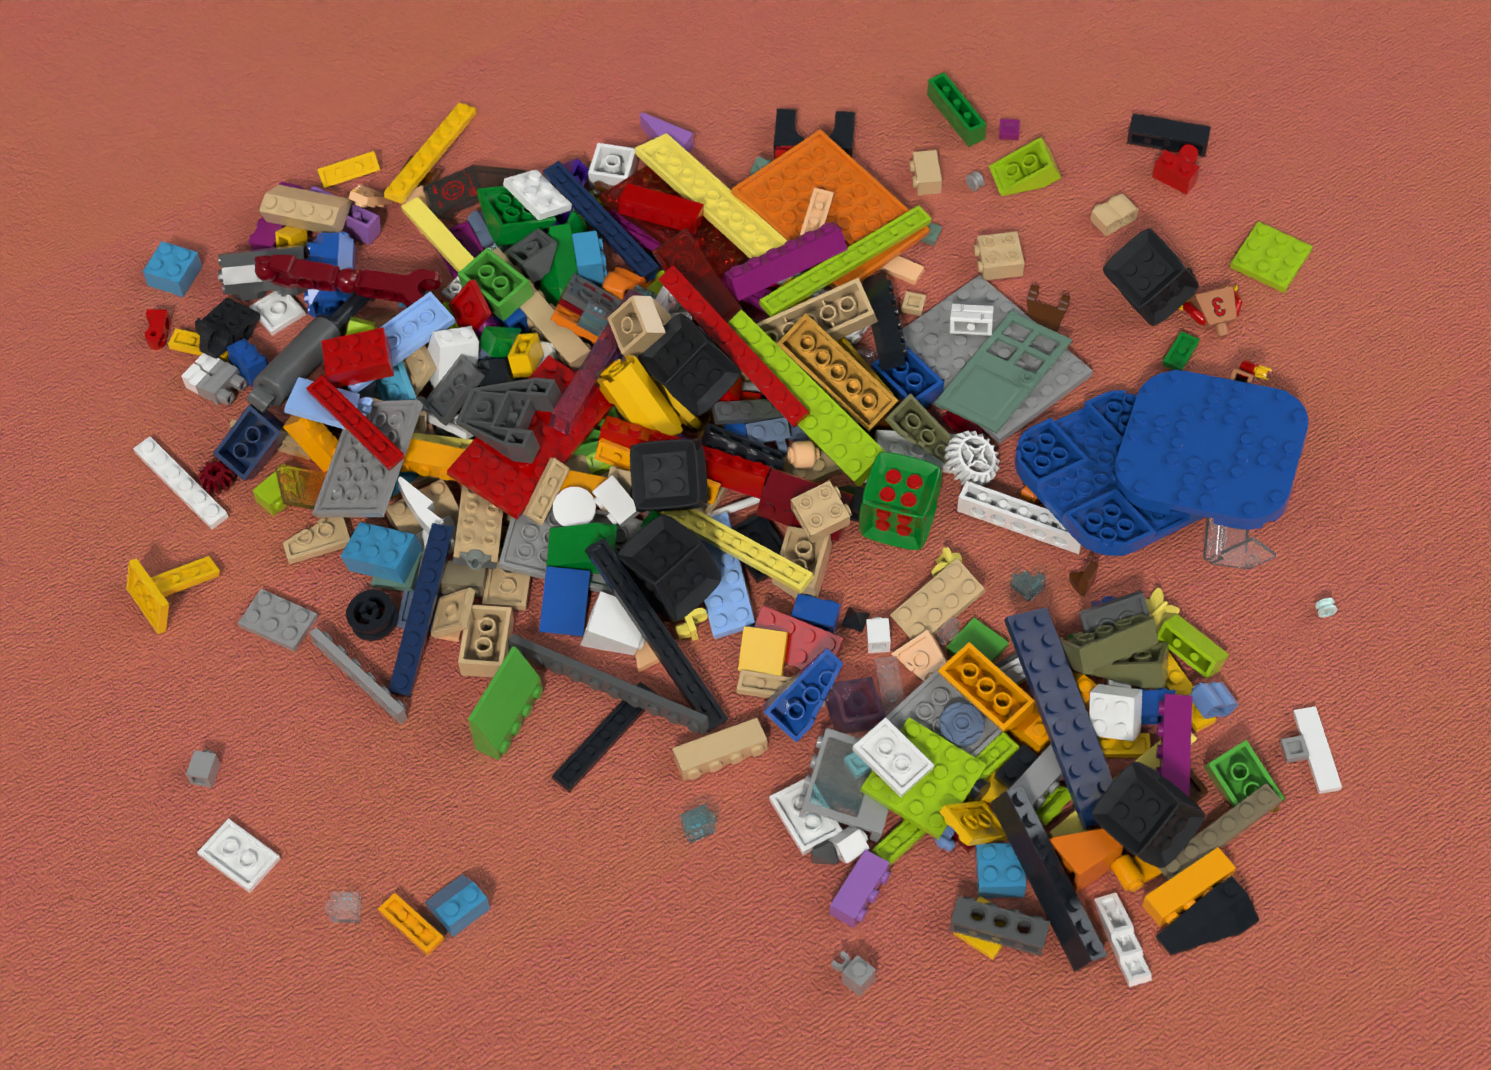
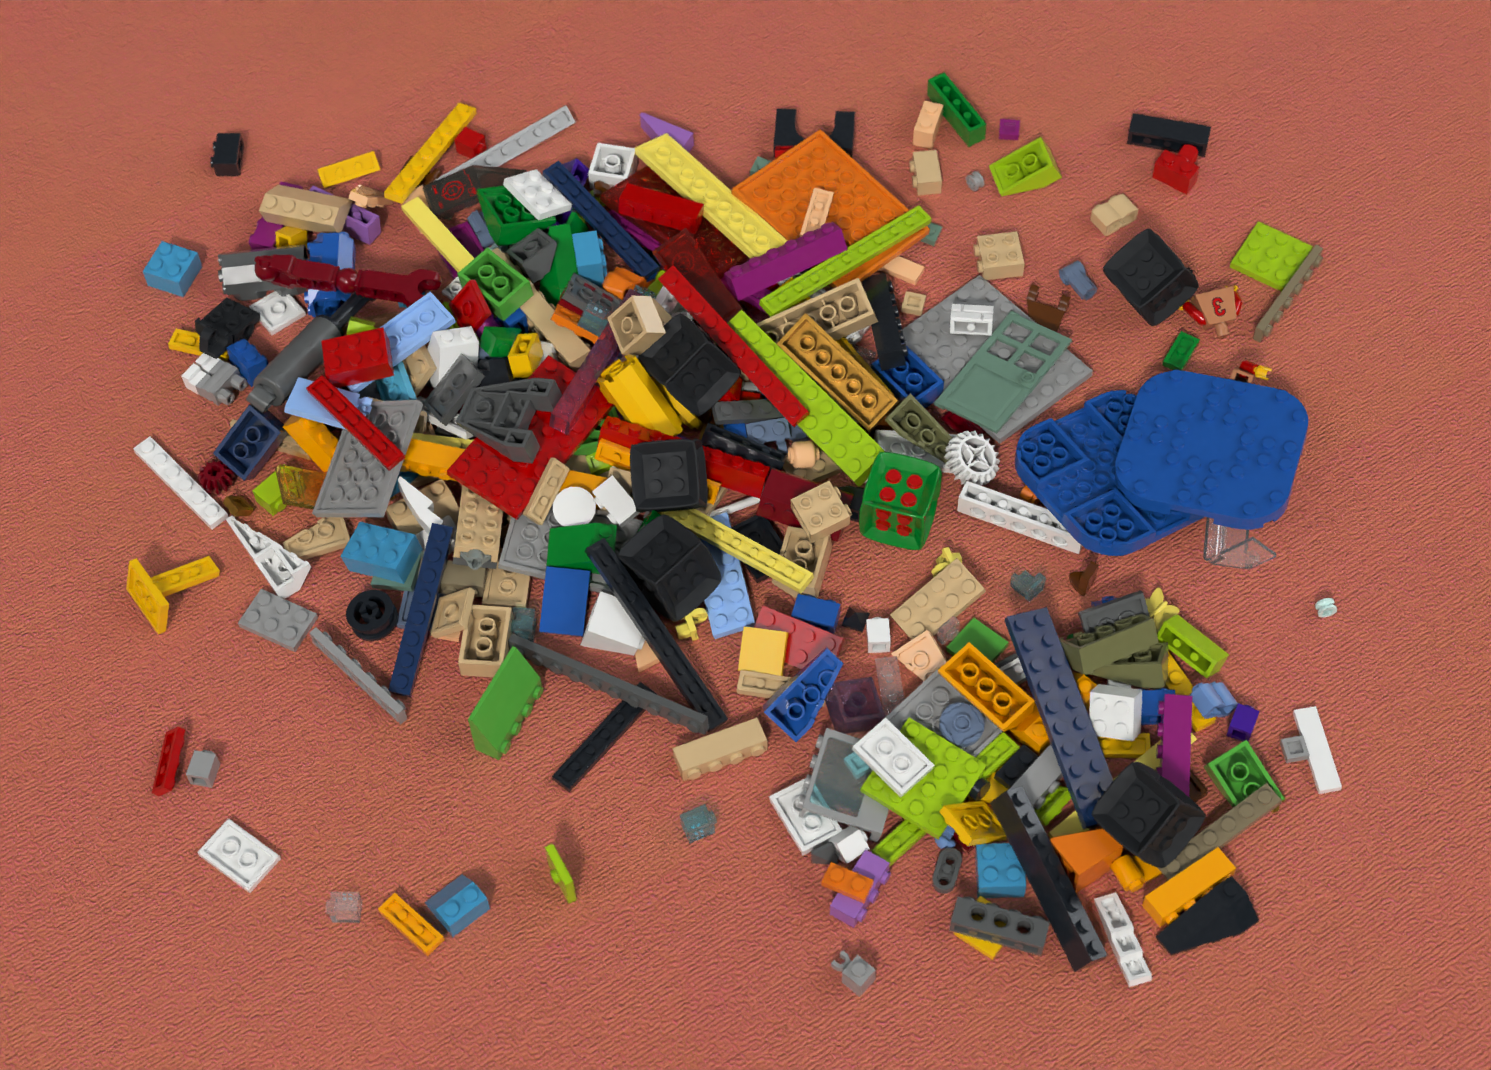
red leg [145,309,171,350] -> none
none -> red plate [152,727,185,796]
none -> black brick [210,133,244,176]
none -> pearl gold plate [223,496,254,517]
none -> white wedge [226,516,311,599]
none -> light grey plate [434,105,575,198]
none -> red brick [454,127,487,159]
none -> clear light blue brick [511,607,537,642]
none -> lime plate [545,844,577,904]
none -> orange plate [821,862,874,903]
none -> light nougat brick [913,101,943,149]
none -> dark grey plate [932,848,962,894]
none -> sand blue piece [1059,260,1097,301]
none -> dark purple brick [1226,703,1260,742]
none -> dark tan plate [1253,245,1323,343]

